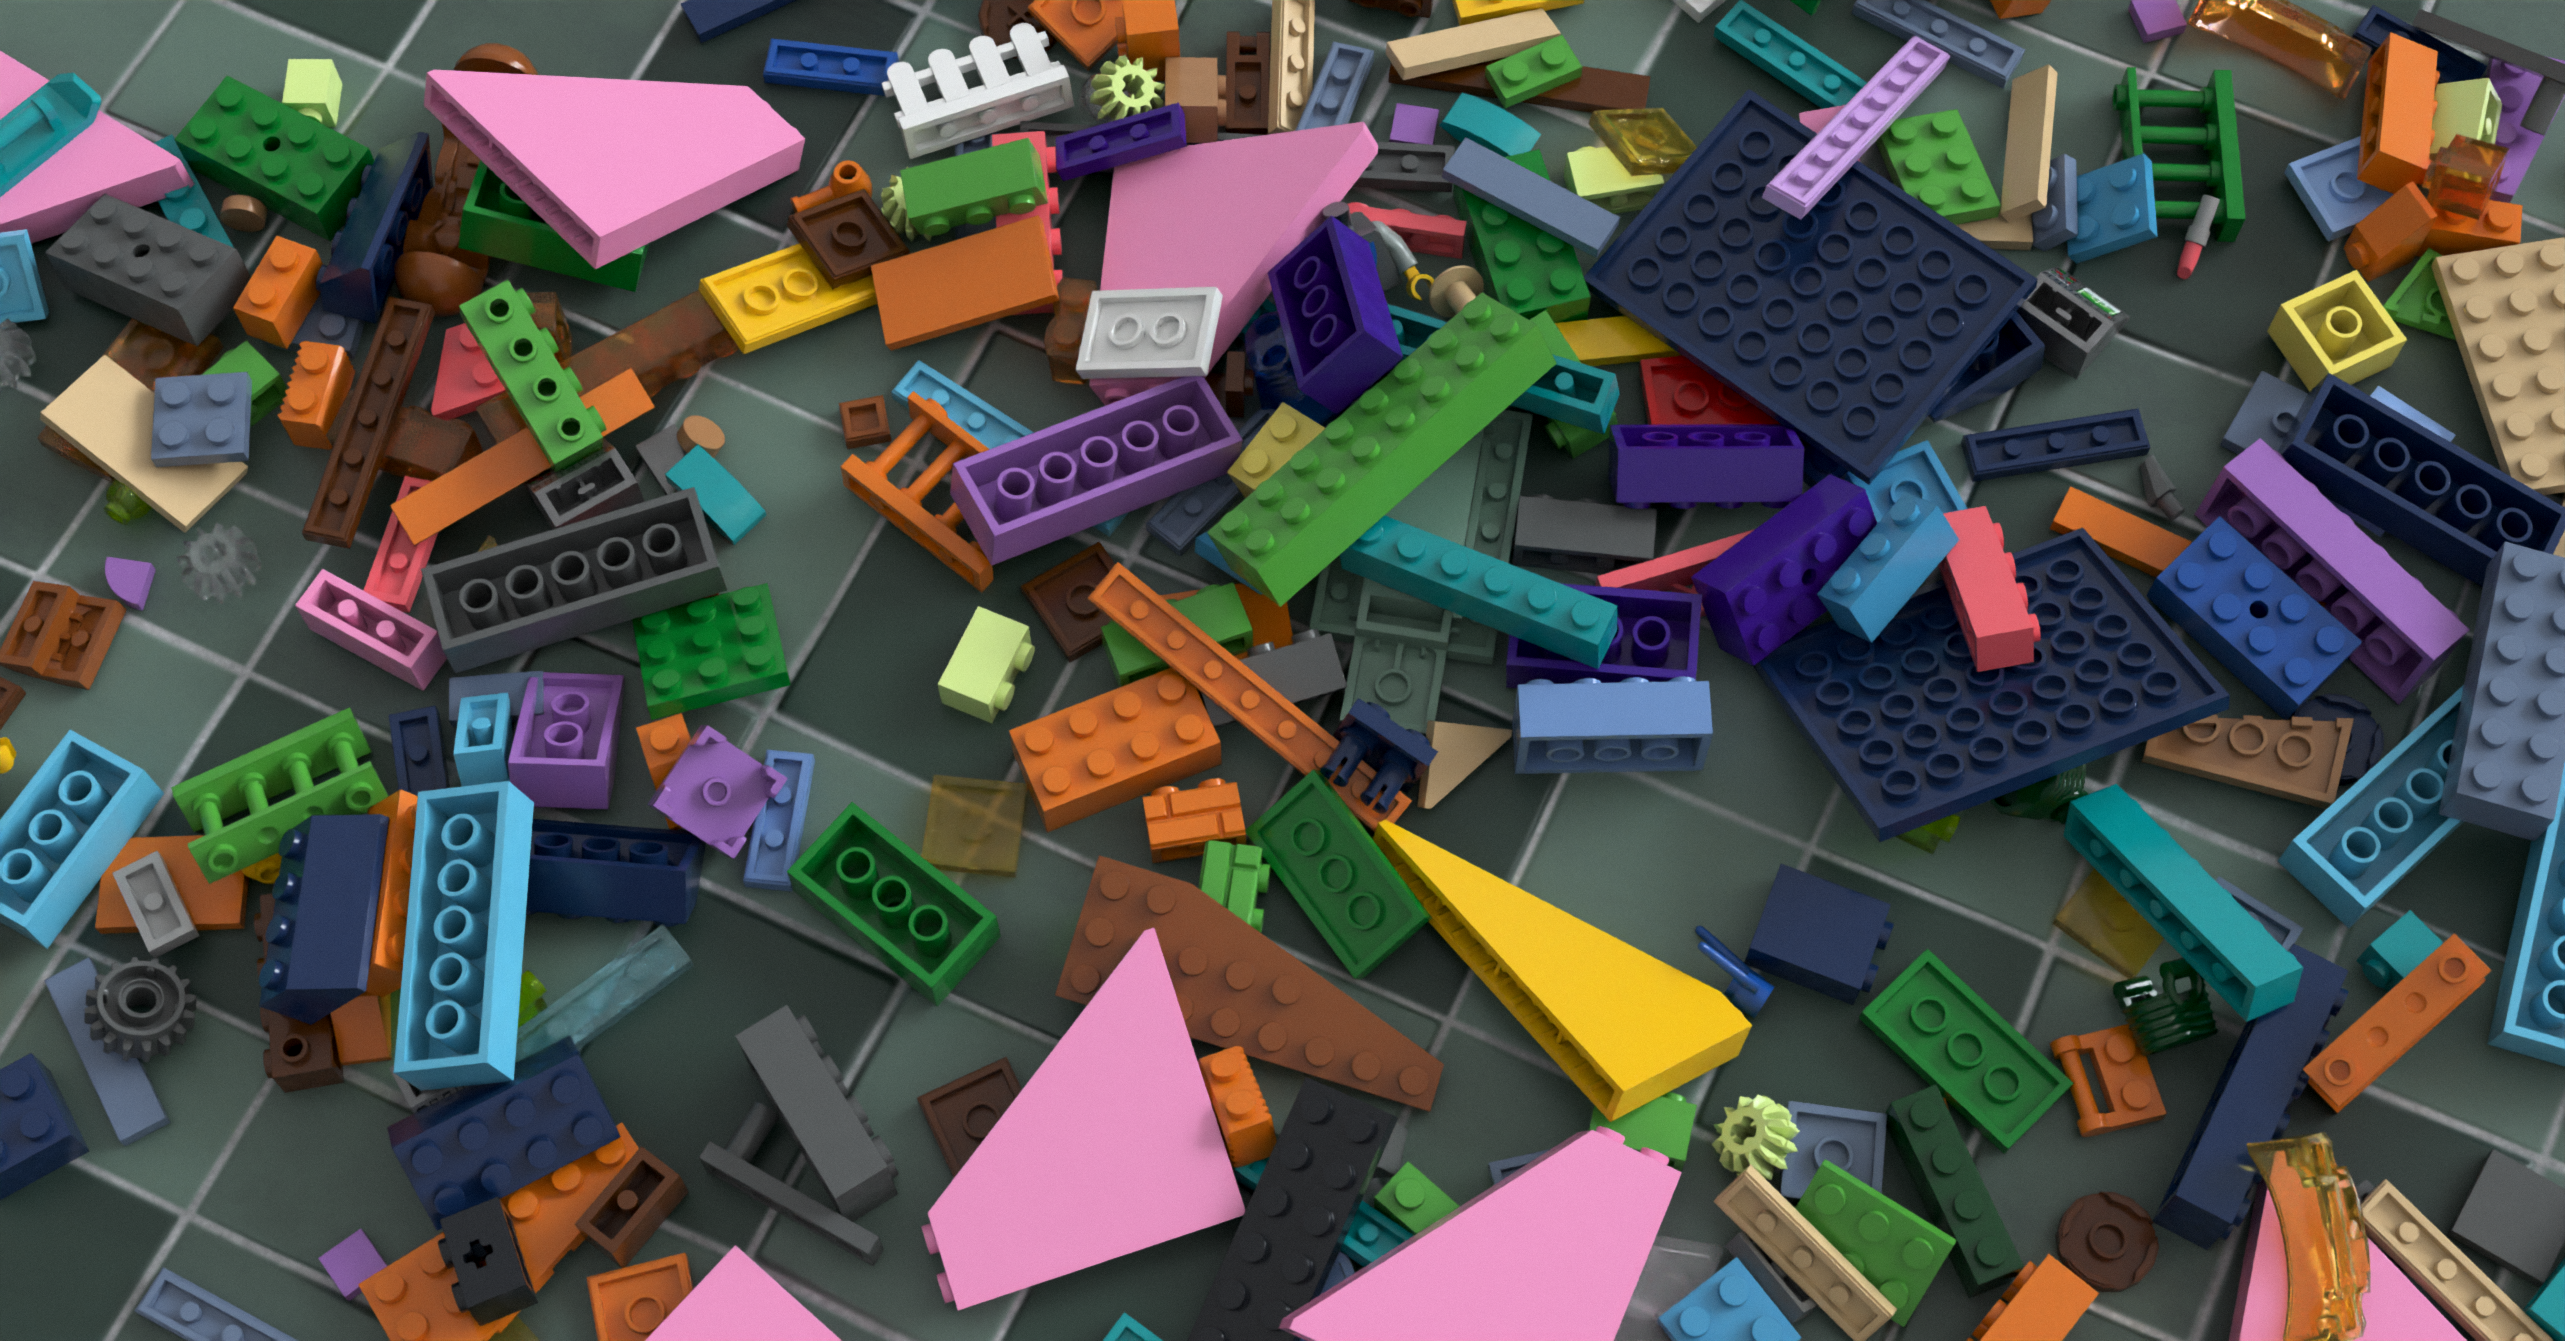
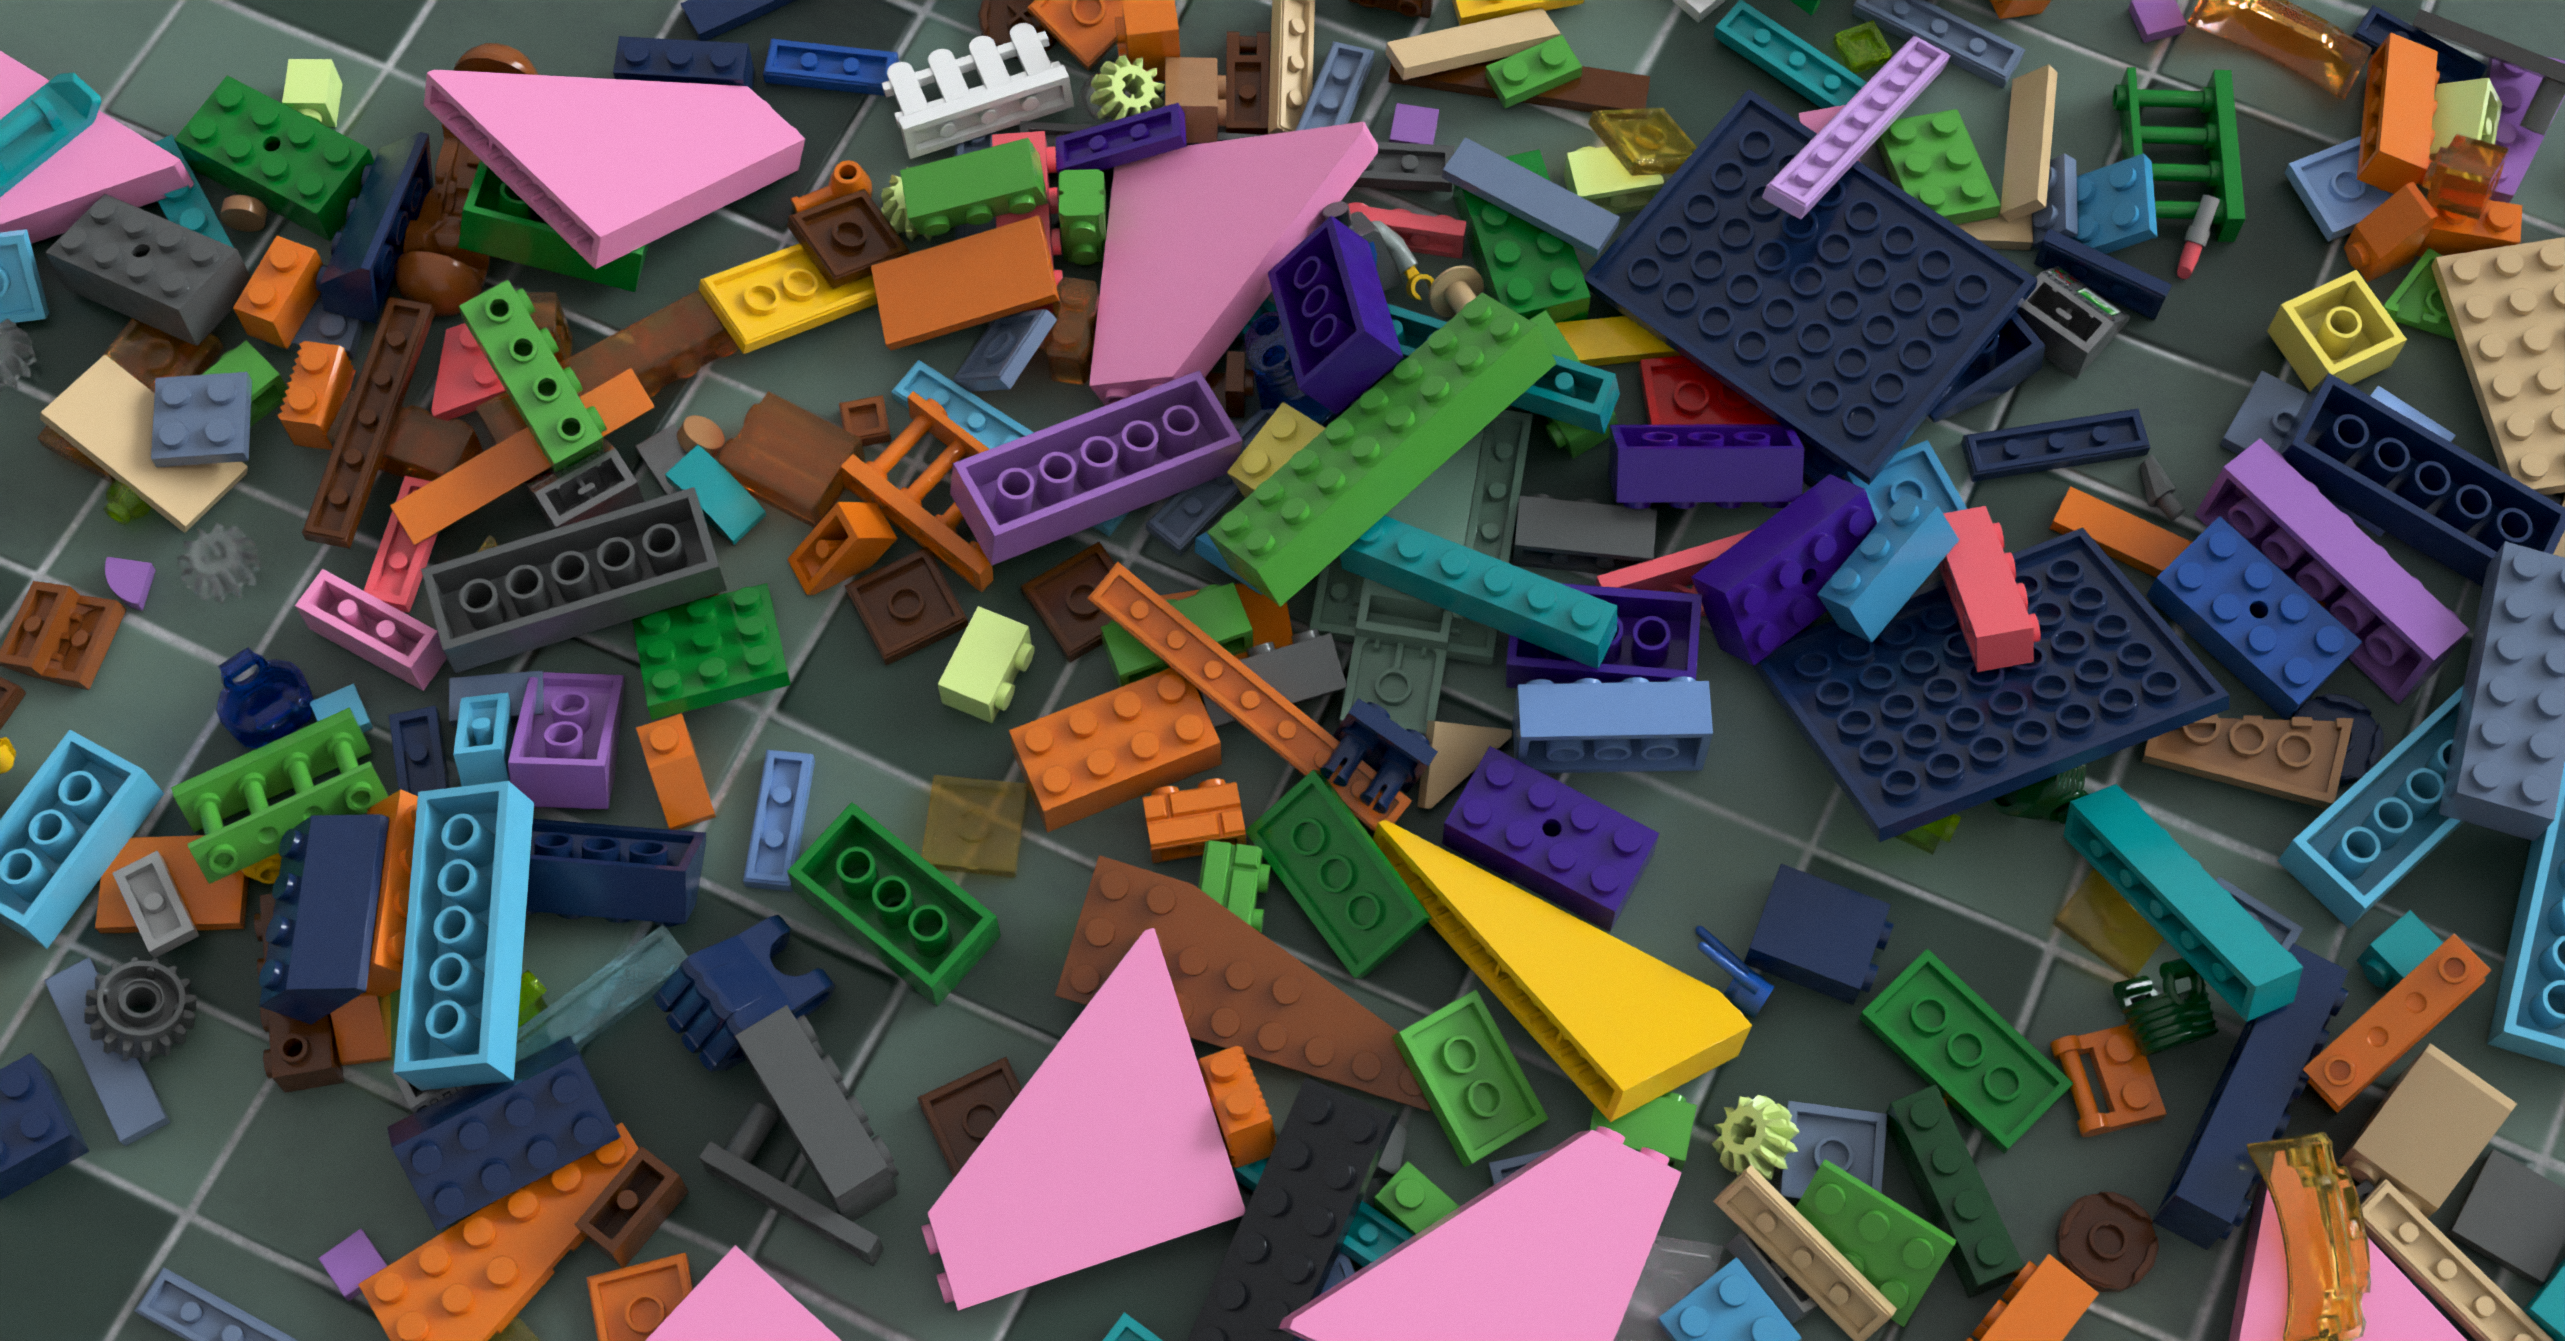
black brick [438,1197,538,1326] -> none
medium lavender panel [647,725,788,859] -> none
white plate [1076,287,1223,379] -> none
teal slope [1439,92,1541,157] -> none
none -> clear blue piece [216,646,314,748]
none -> medium azure tile [310,683,373,733]
none -> dark blue brick [613,36,755,91]
none -> dark blue piece [653,915,836,1072]
none -> clear orange brick [719,391,865,528]
none -> orange slope [787,502,897,595]
none -> reddish brown tile [844,547,968,666]
none -> sand blue plate [953,309,1057,392]
none -> bright green brick [1059,169,1108,265]
none -> bright green plate [1392,989,1549,1167]
none -> dark purple brick [1442,746,1660,932]
none -> clear neon green tile [1833,20,1893,74]
none -> dark blue tile [2034,229,2172,319]
none -> tan slope [2339,1043,2517,1219]

